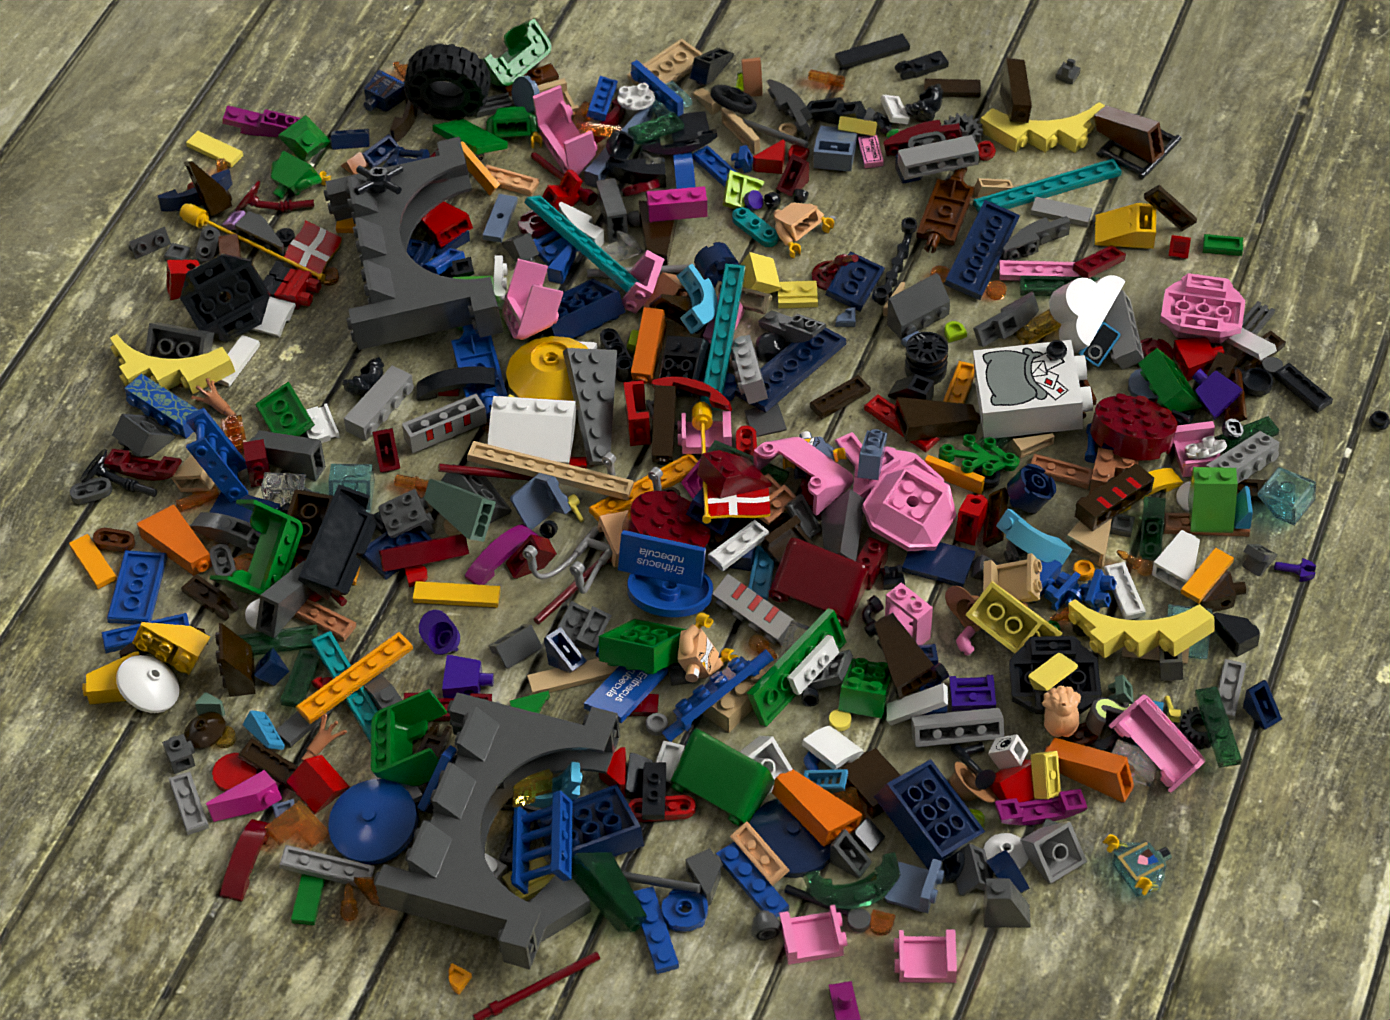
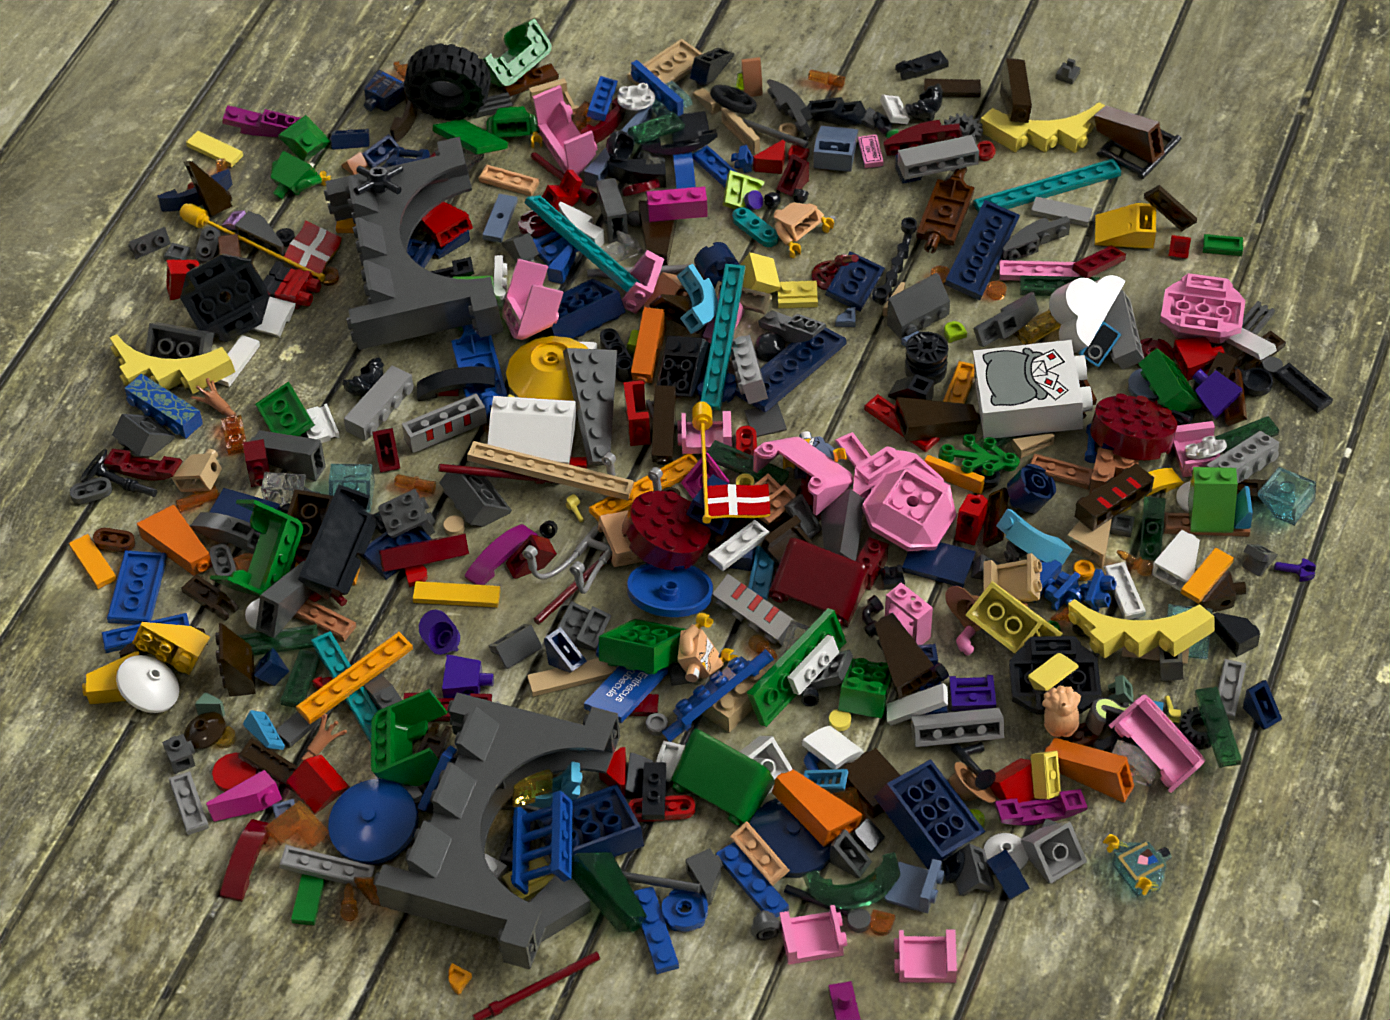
blue fence [186,408,249,503] -> none
dark red dish [235,180,315,212] -> none
blue tile [423,248,465,275] -> none
sand green slope [424,479,496,542] -> none
light orange tile [461,141,500,195] -> none
sand blue bracket [510,473,571,530] -> none
green tile [510,691,550,713] -> none
sand blue tile [511,76,540,113] -> none
clear orange slope [579,121,622,137] -> none
blue tile [618,530,706,588] -> none
red slope [651,377,732,411] -> none
dark red slope [697,450,772,498] -> none
dark brown plate [810,375,871,419] -> none
black tile [835,33,910,70] -> none
light yellow slope [838,116,877,136] -> none
sand blue slope [857,429,888,480] -> none
dark grey plate [907,131,946,148] -> none
tan piece [974,178,1014,198] -> none
dark grey slope [983,878,1031,928] -> none
white brick [988,734,1028,770] -> none
black plate [1046,340,1067,360] -> none
black tile [1222,419,1244,440] -> none
black plate [1369,411,1390,430] -> none

